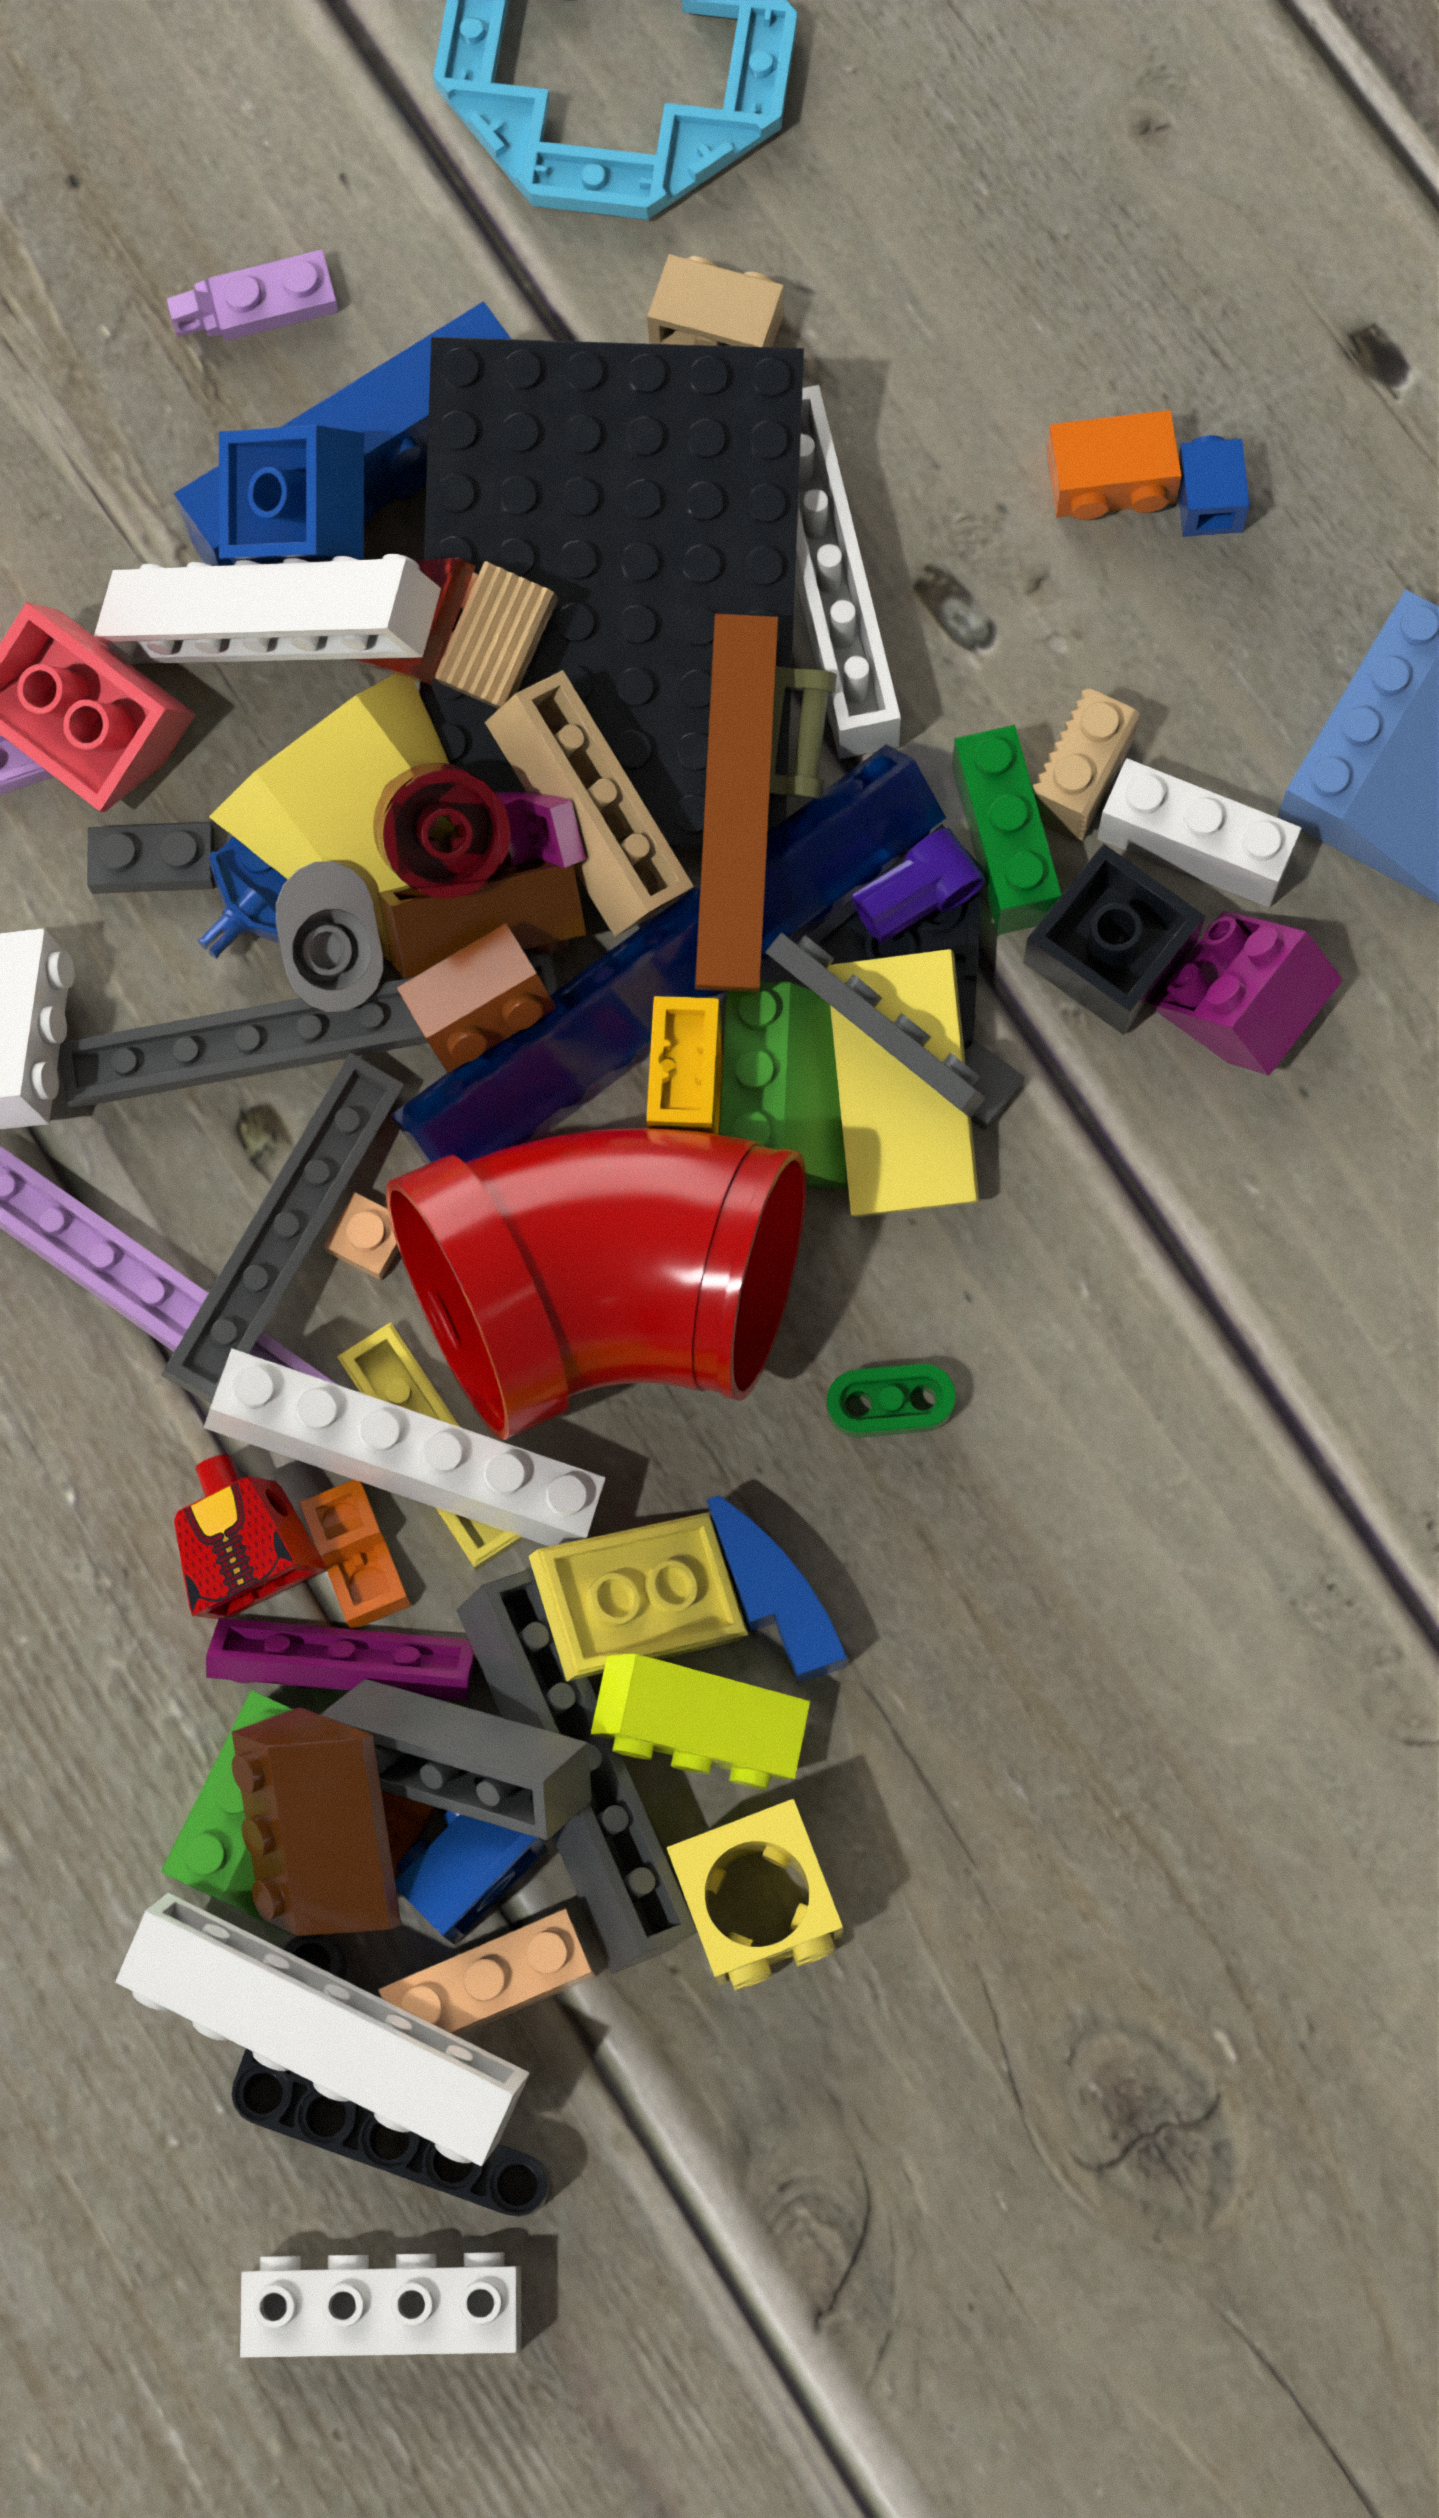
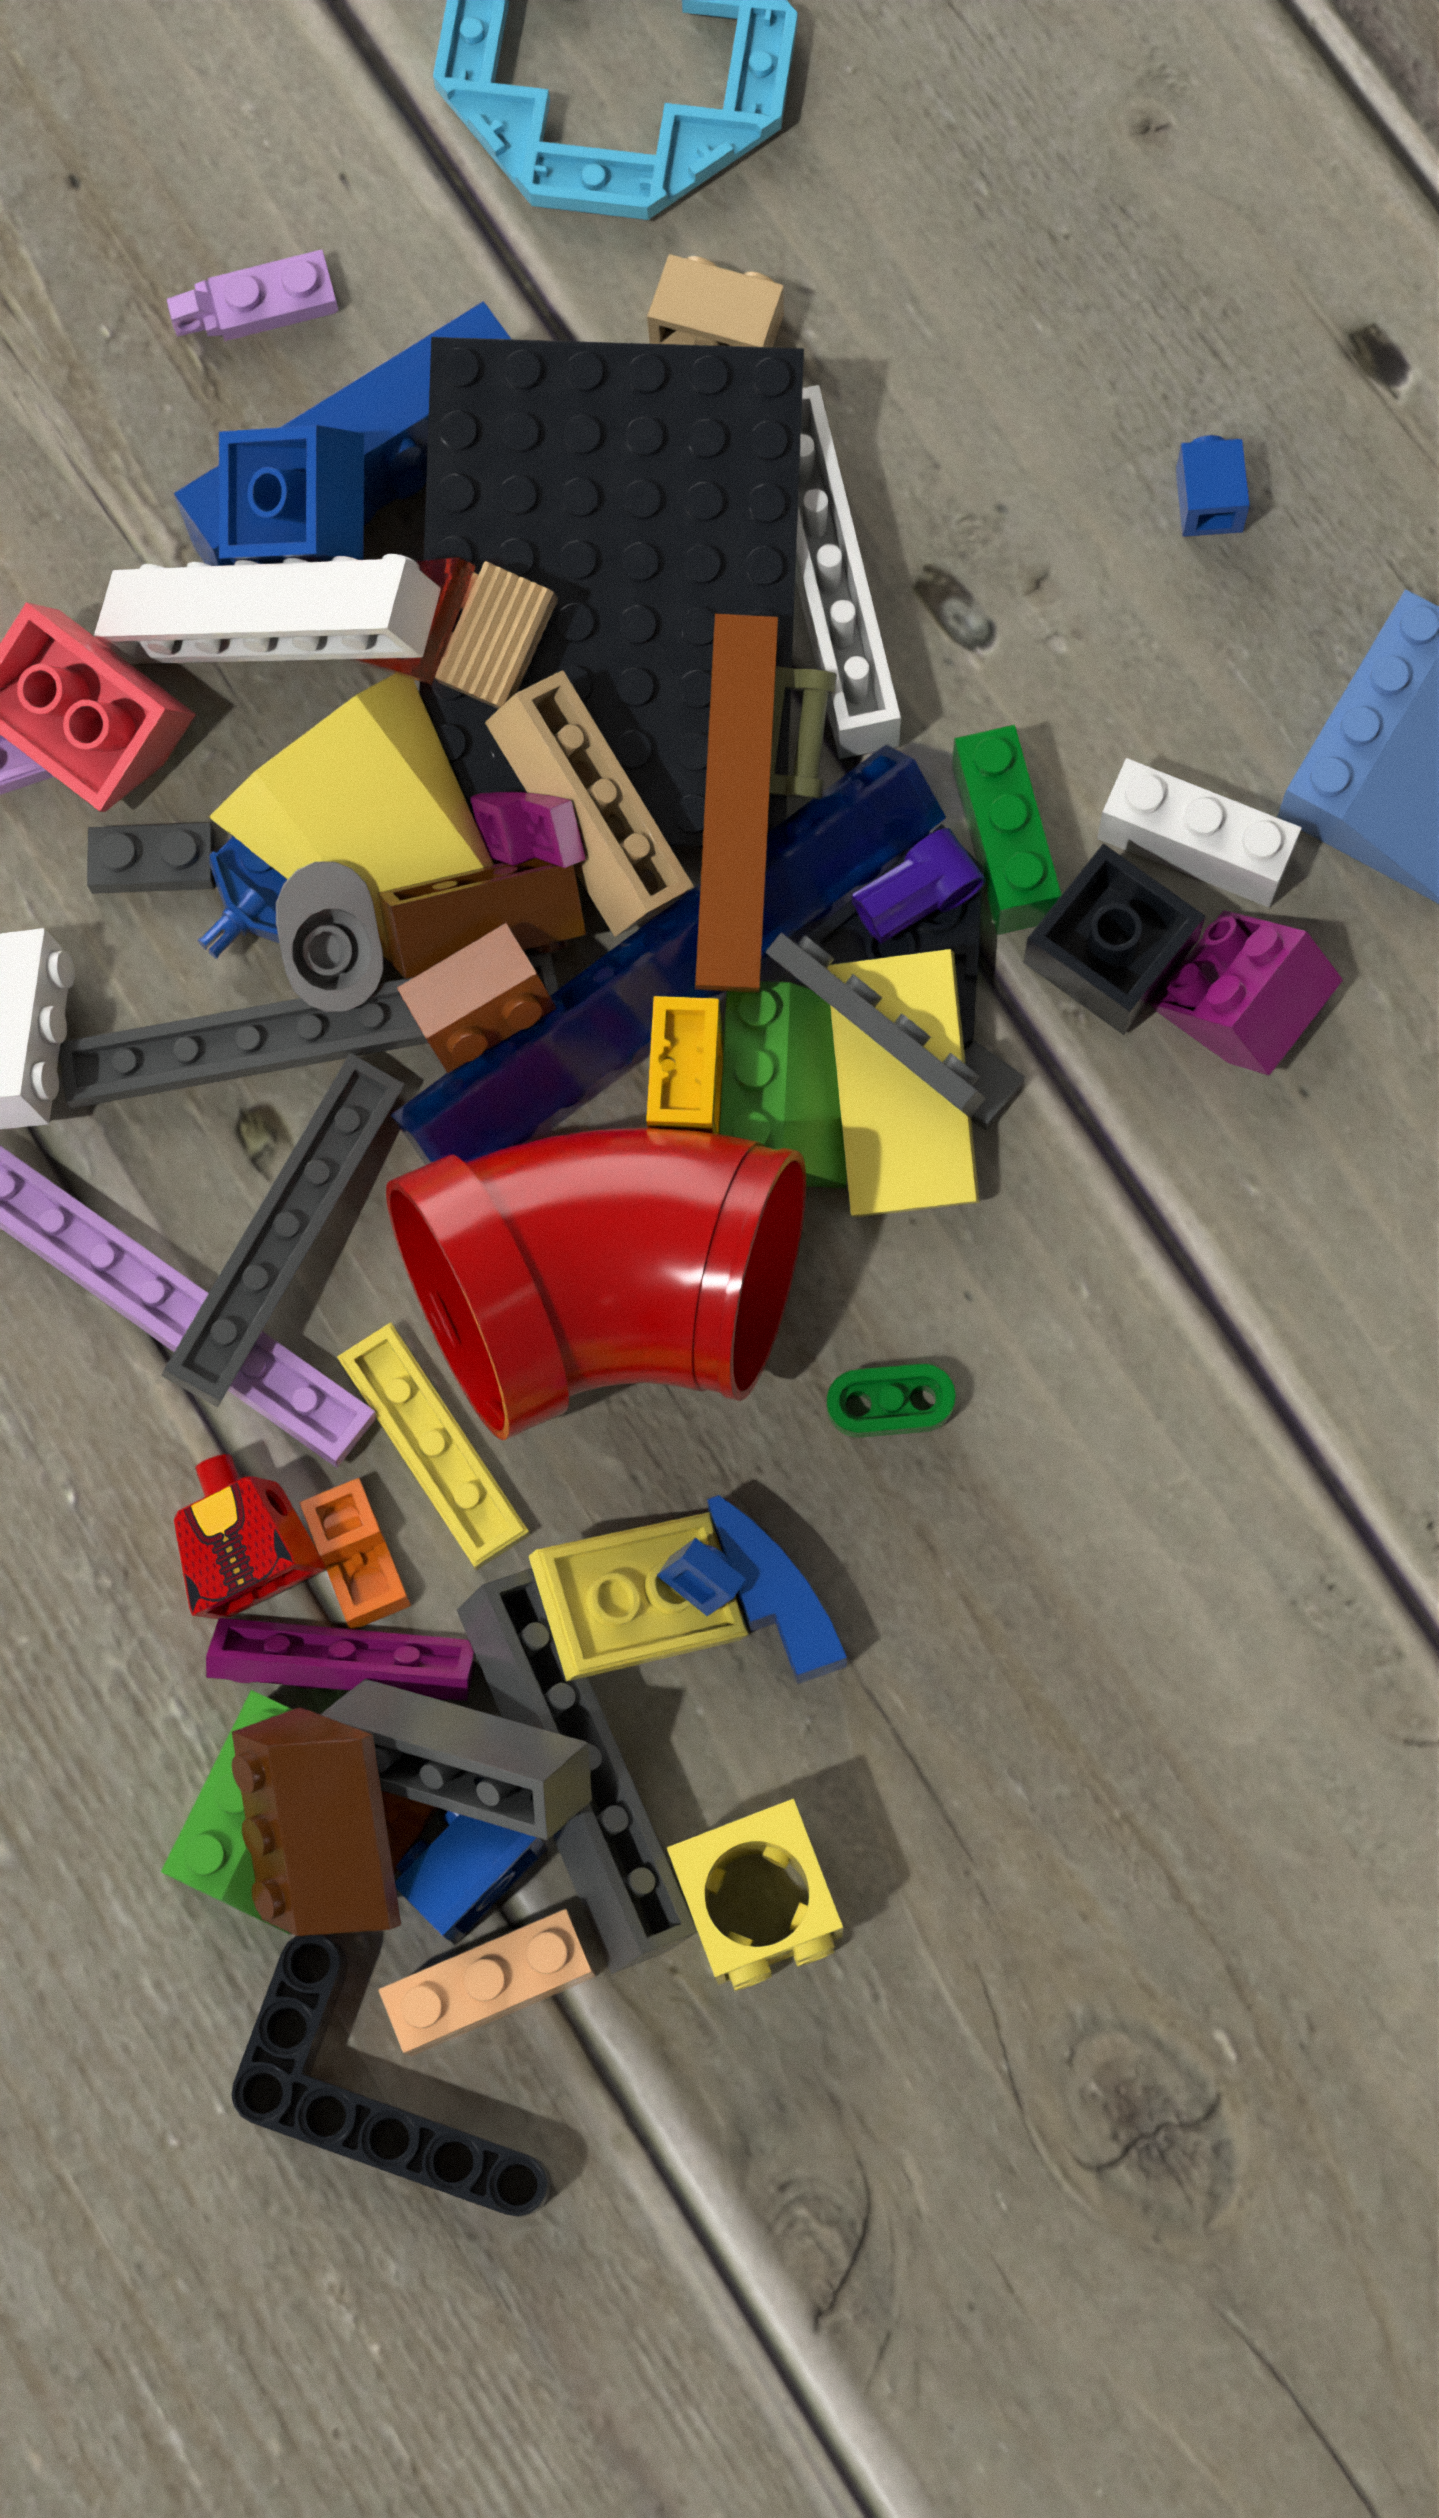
white brick [115,1893,530,2167] -> none
white brick [203,1348,606,1547] -> none
white brick [240,2252,521,2357] -> none
light nougat plate [323,1192,399,1281] -> none
dark red brick [373,763,511,898] -> none
neon yellow brick [591,1654,810,1790] -> none
tan brick [1032,688,1140,841] -> none
orange brick [1046,410,1181,520] -> none
none -> blue plate [657,1538,746,1616]

